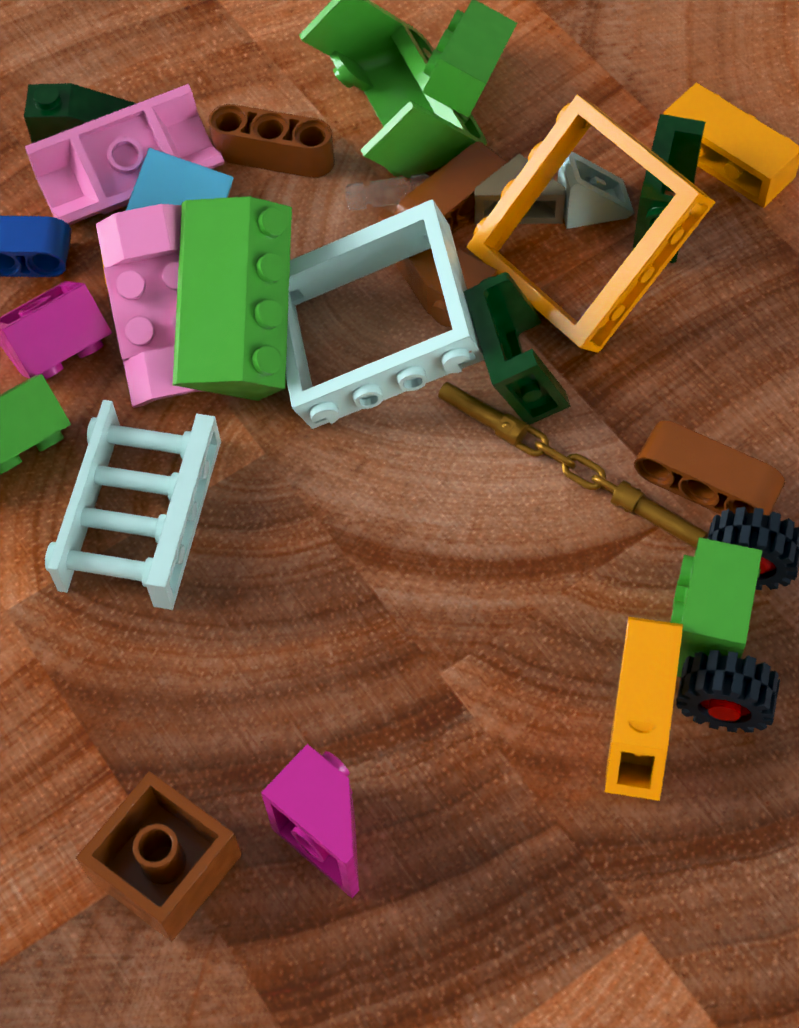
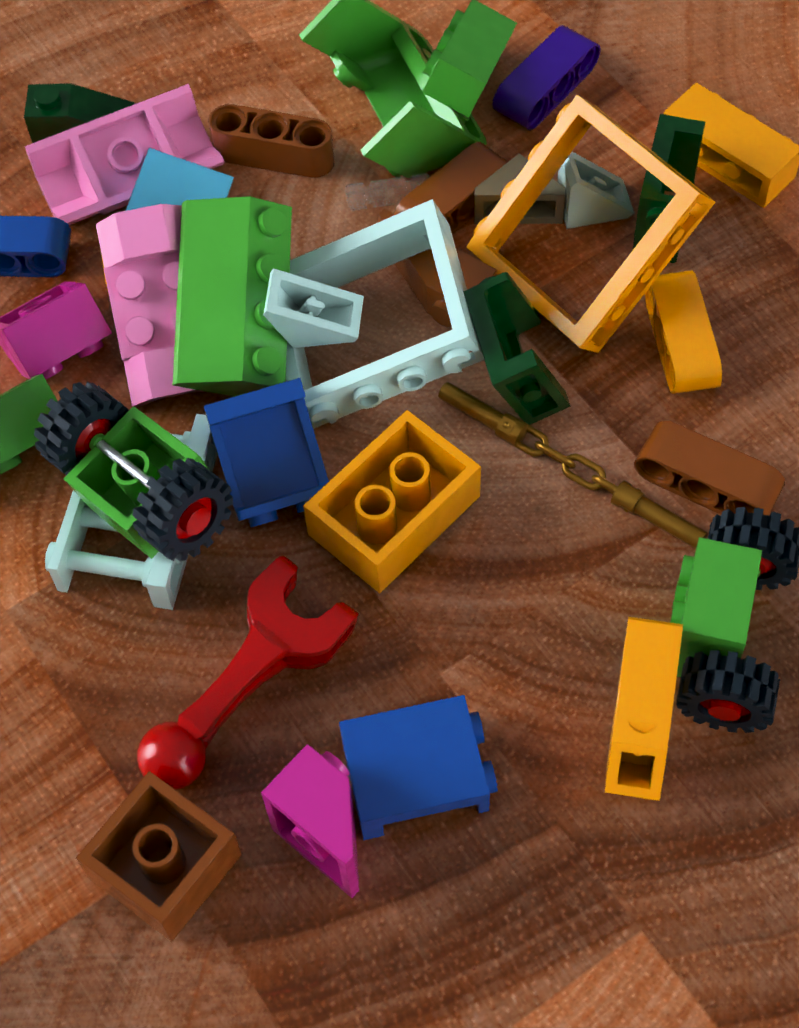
none -> brick [34,382,233,561]
none -> red piece [137,556,359,790]
none -> blue panel [204,378,329,527]
none -> light aqua slope [263,268,364,348]
none -> light orange brick [303,410,481,594]
none -> blue panel [339,695,498,840]
none -> dark purple beam [492,25,601,130]
none -> light orange beam [645,270,722,394]

